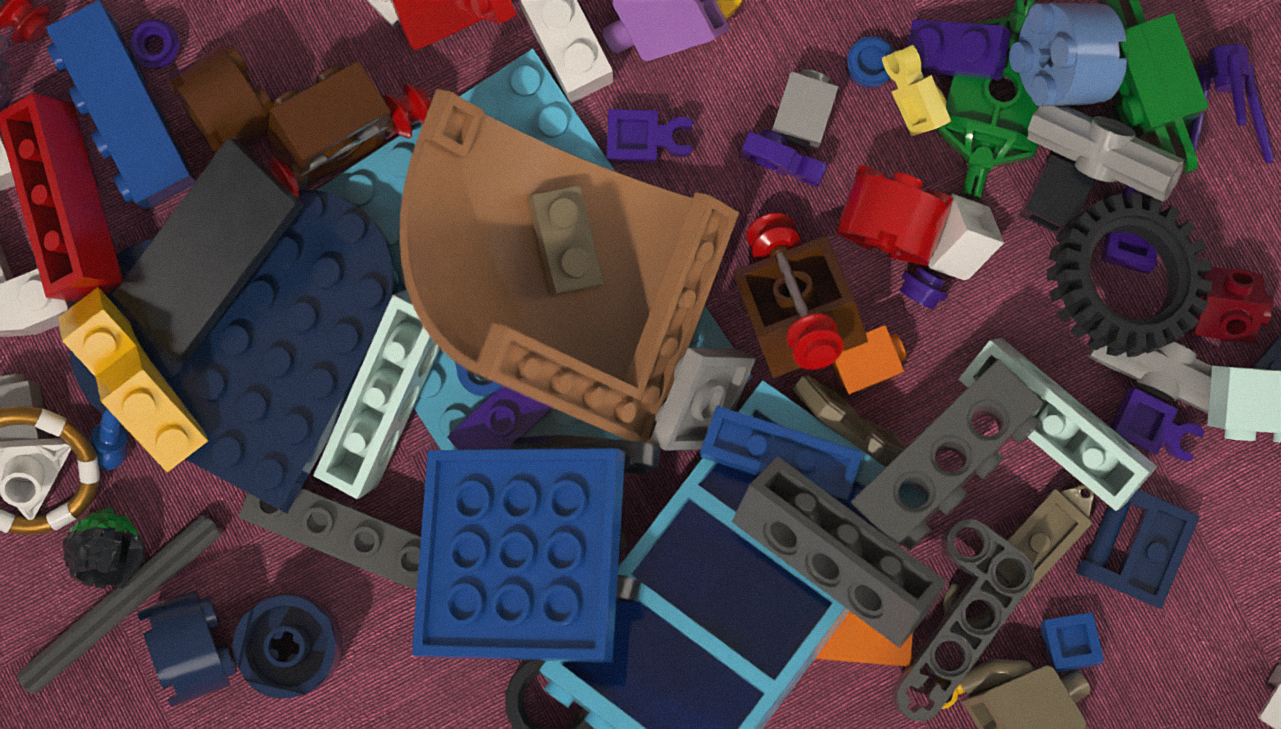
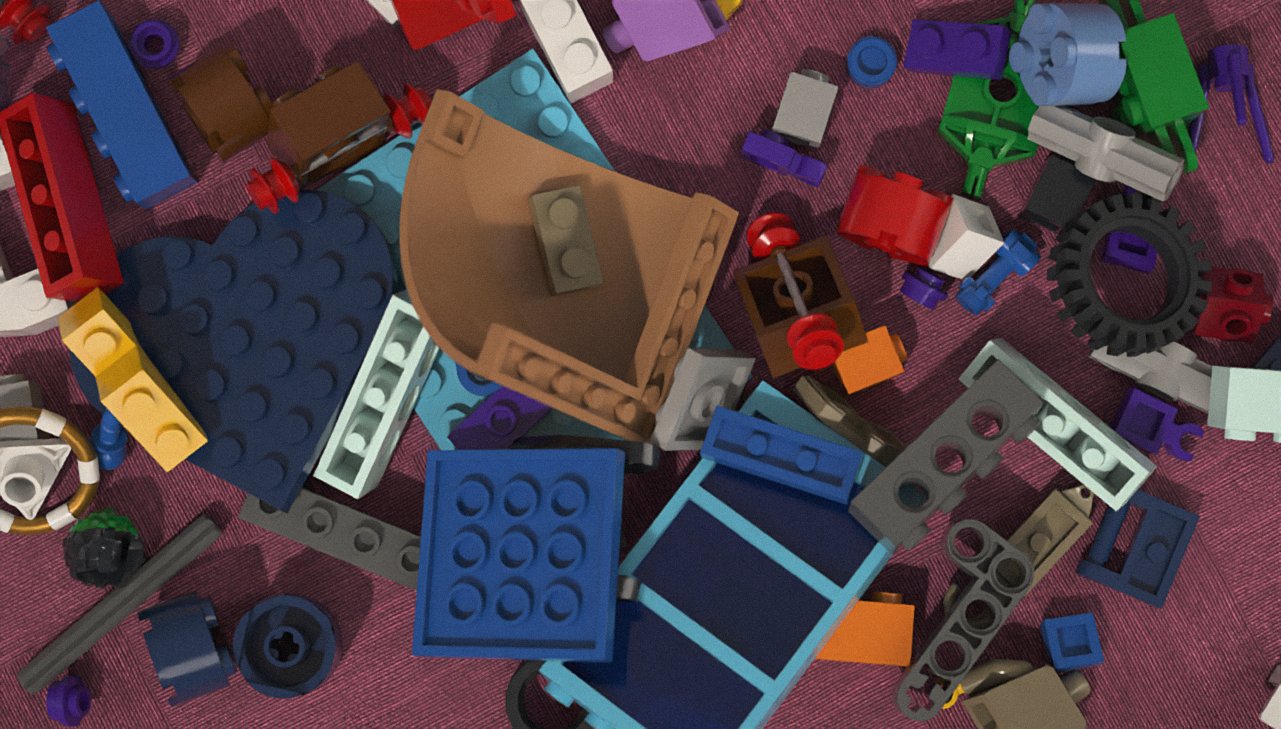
black tile [113,138,304,362] -> none
dark purple plate [607,109,693,163] -> none
dark grey brick [732,457,947,648] -> none
light yellow plate [882,45,951,136] -> none
none -> dark purple plate [46,675,91,727]
none -> blue bar [955,228,1041,316]

